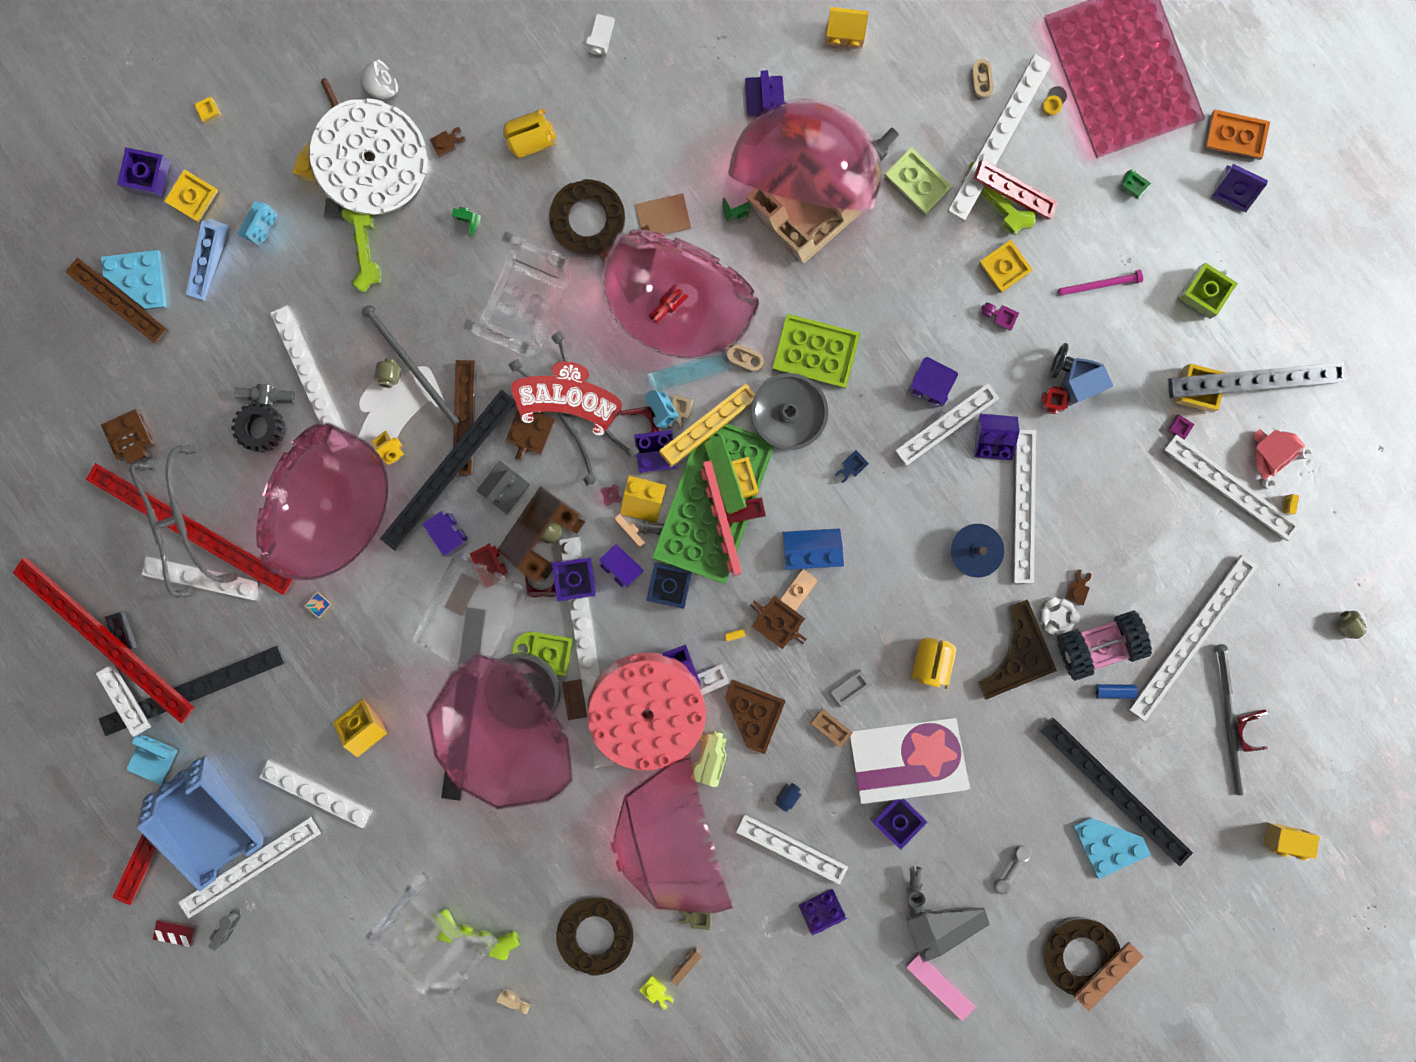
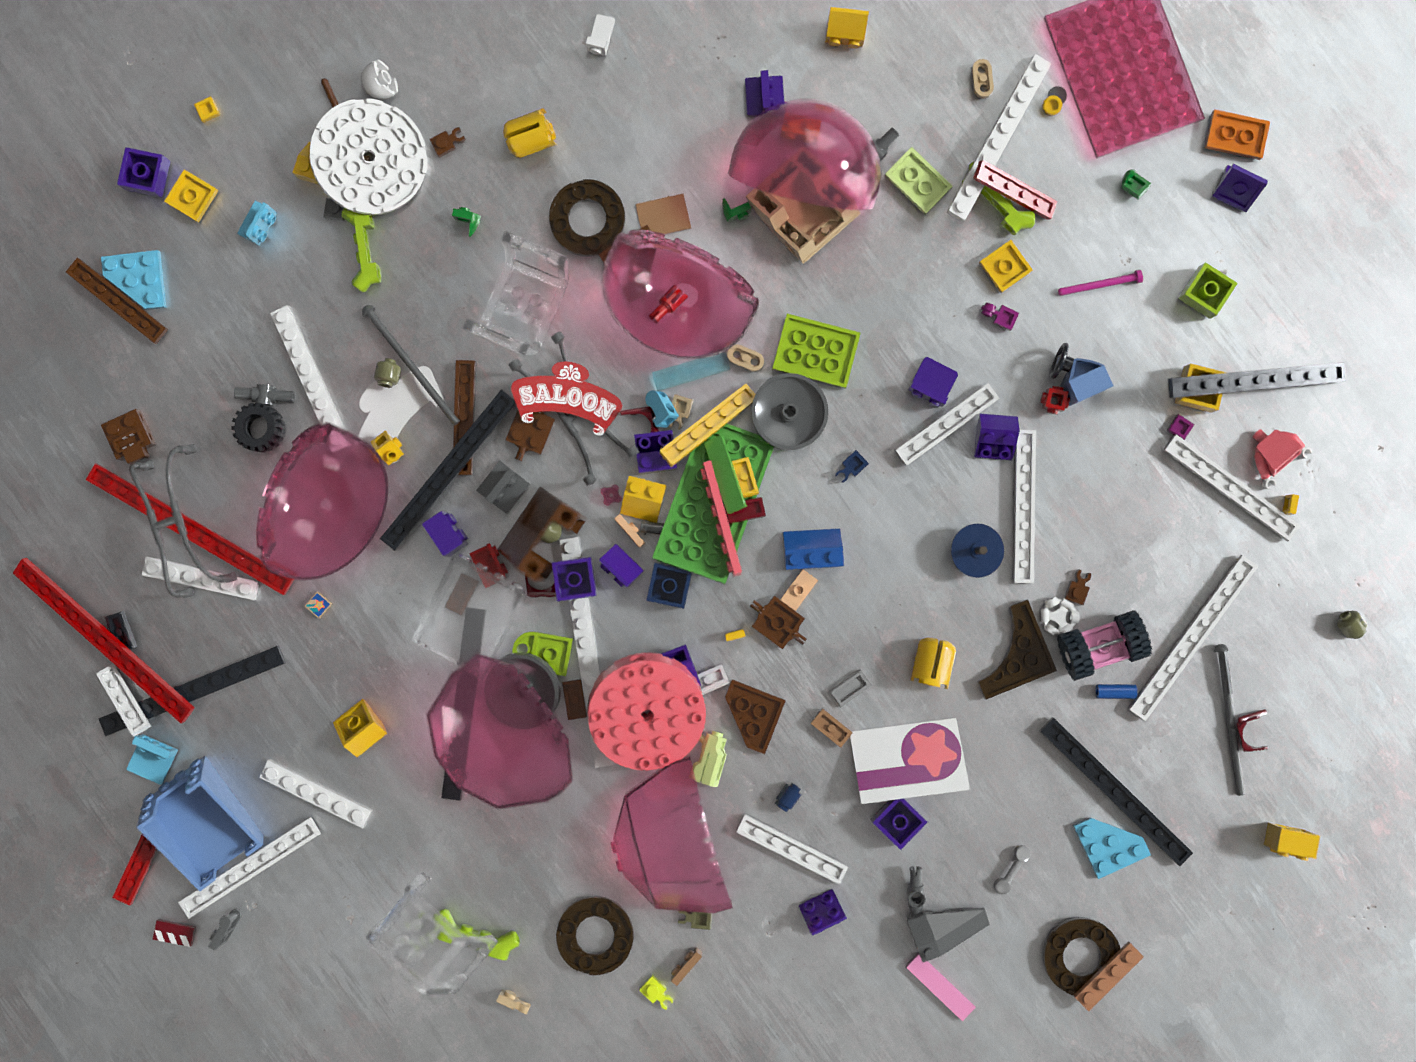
light blue slope [186,219,229,301] -> none

